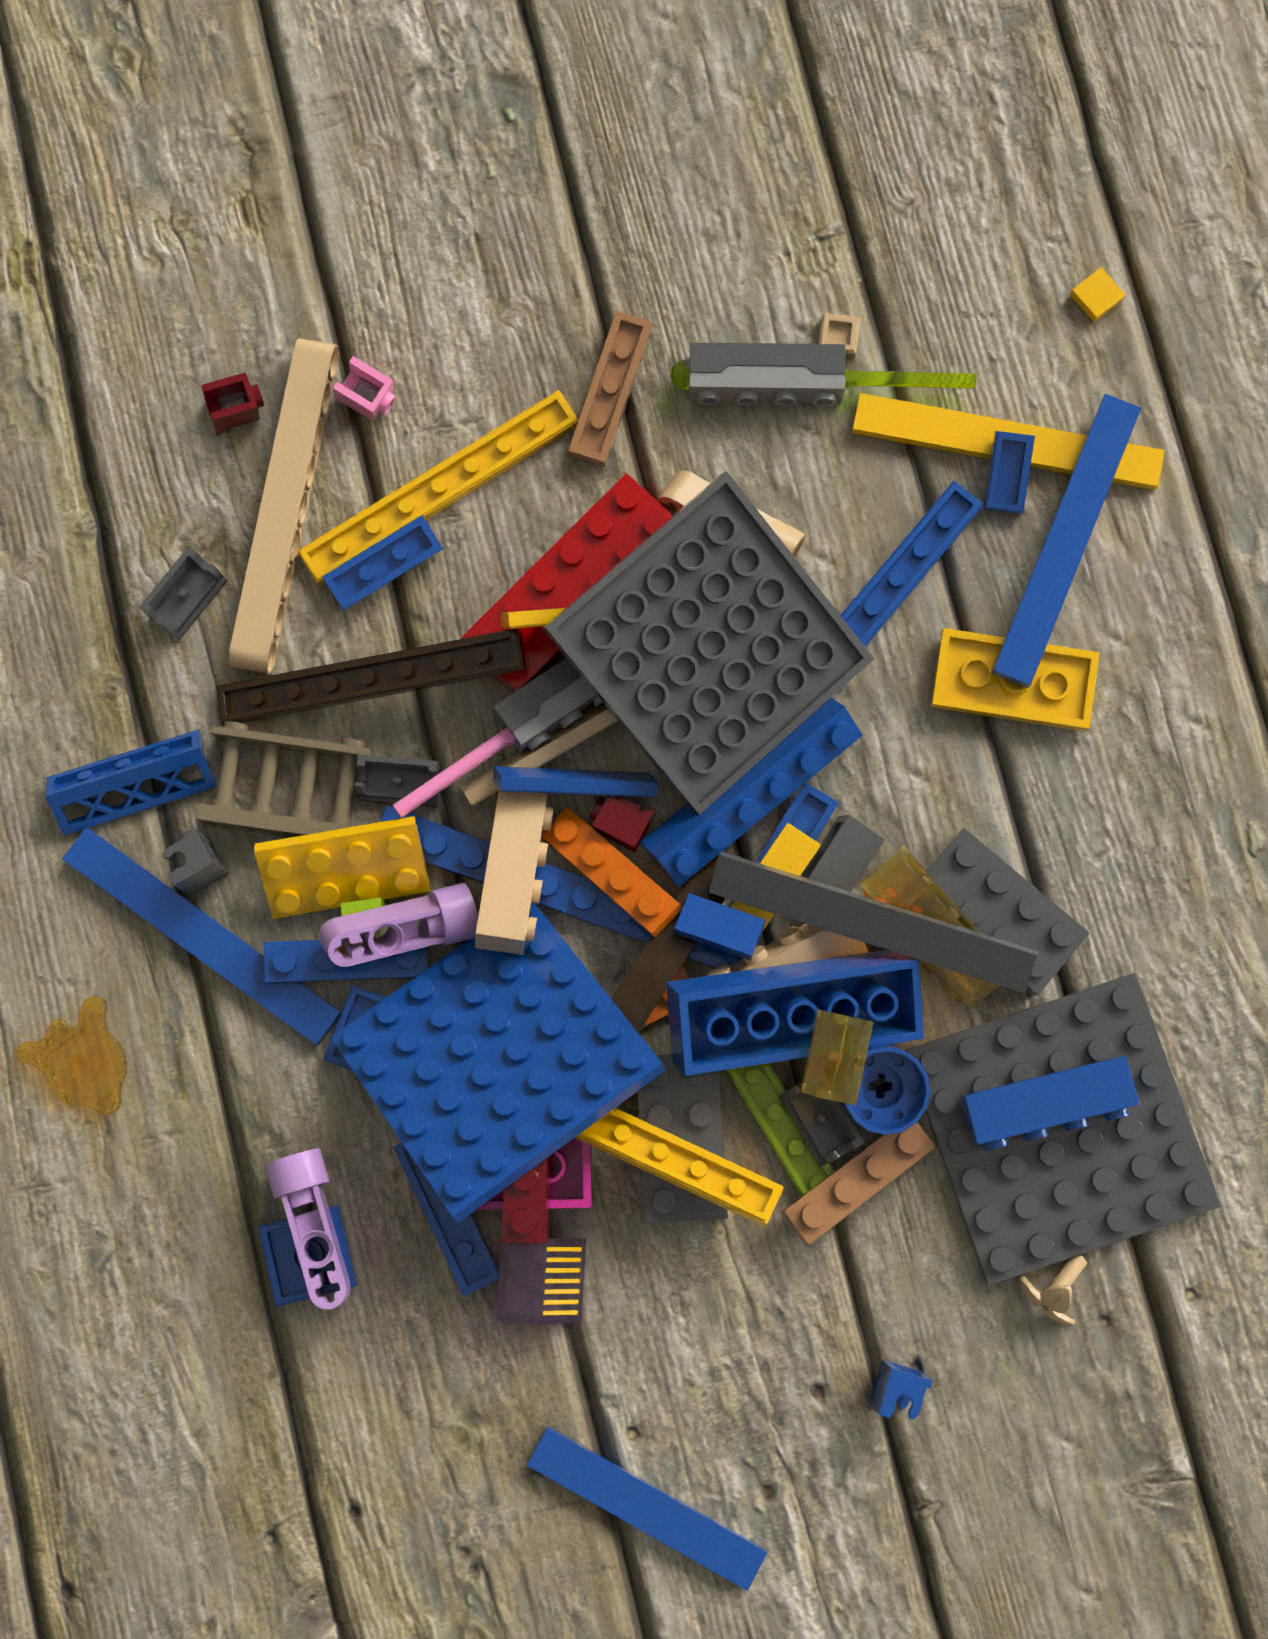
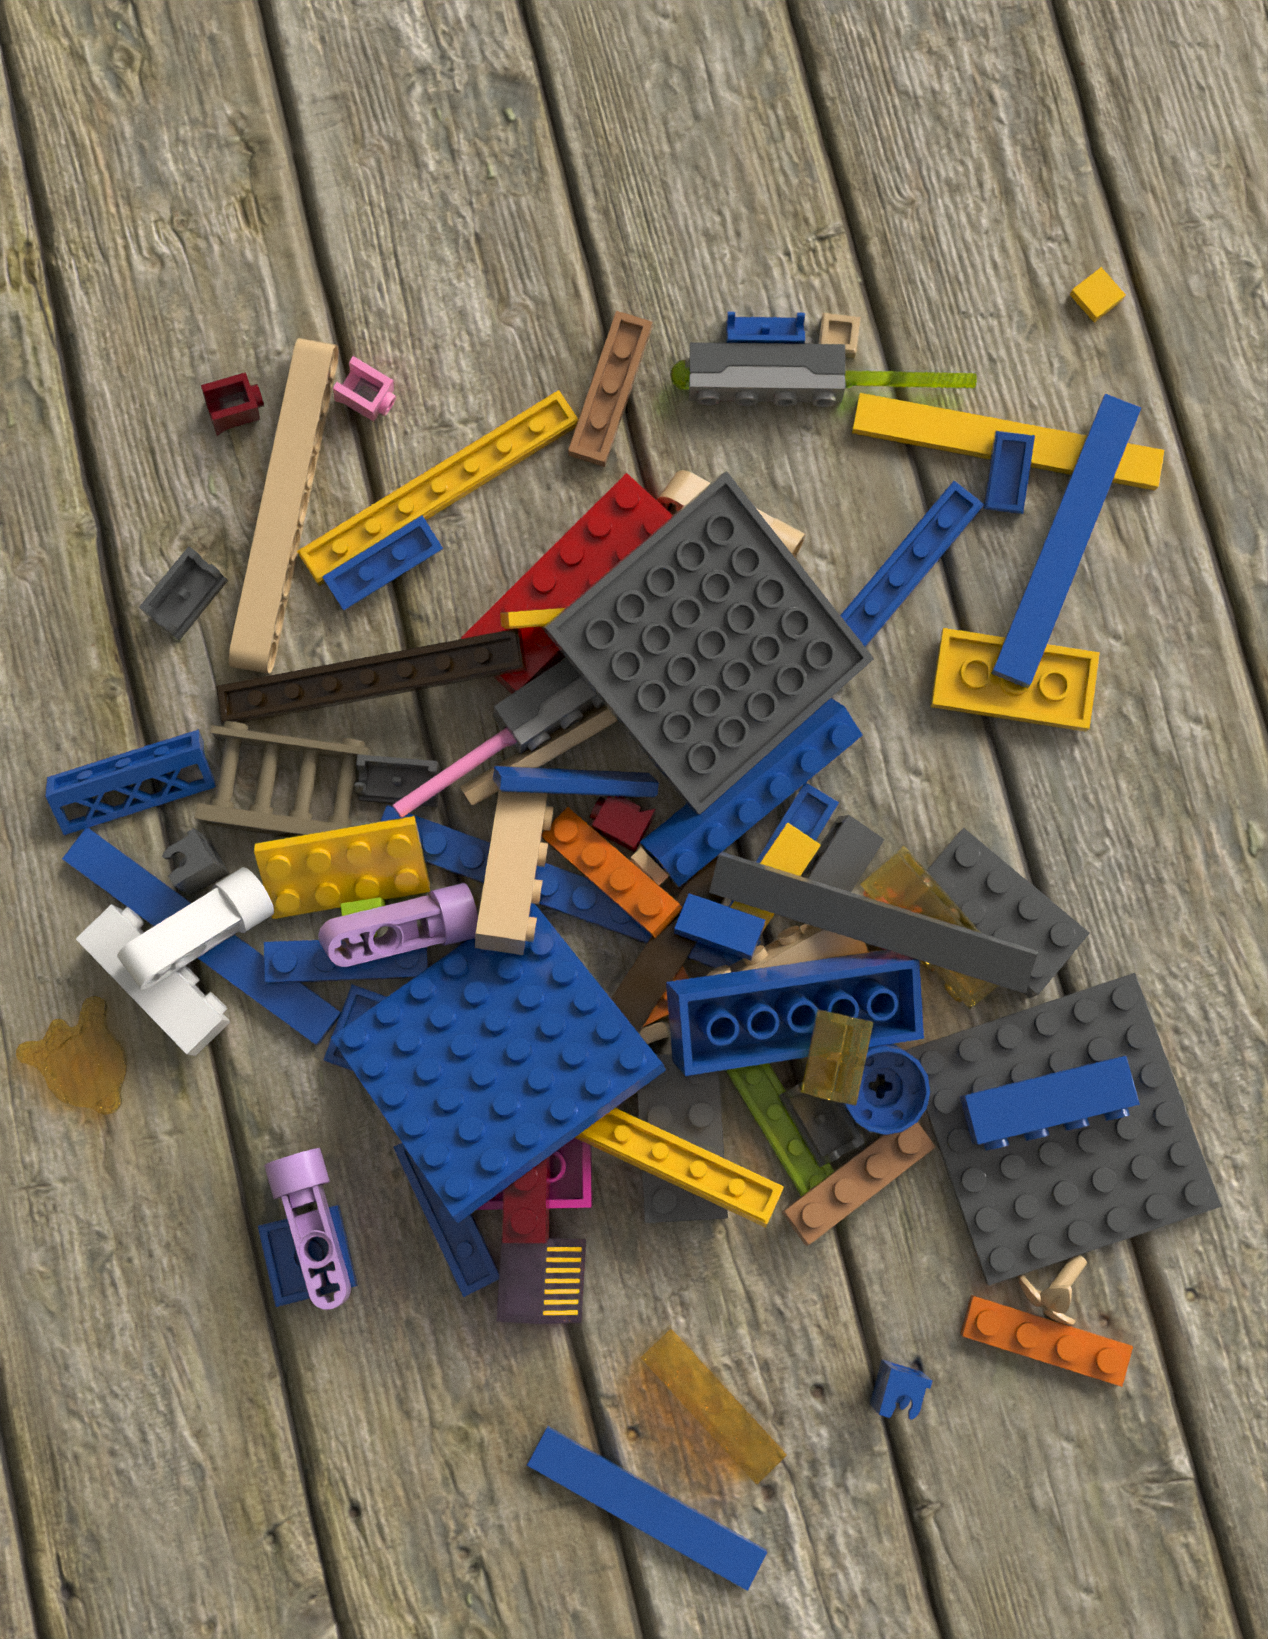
none -> white brick [76,904,230,1056]
none -> white beam [117,867,274,990]
none -> tan tile [631,848,669,888]
none -> tan tile [639,1022,670,1045]
none -> clear yellow brick [640,1324,787,1485]
none -> blue hinge [726,311,805,344]
none -> orange plate [960,1295,1133,1387]

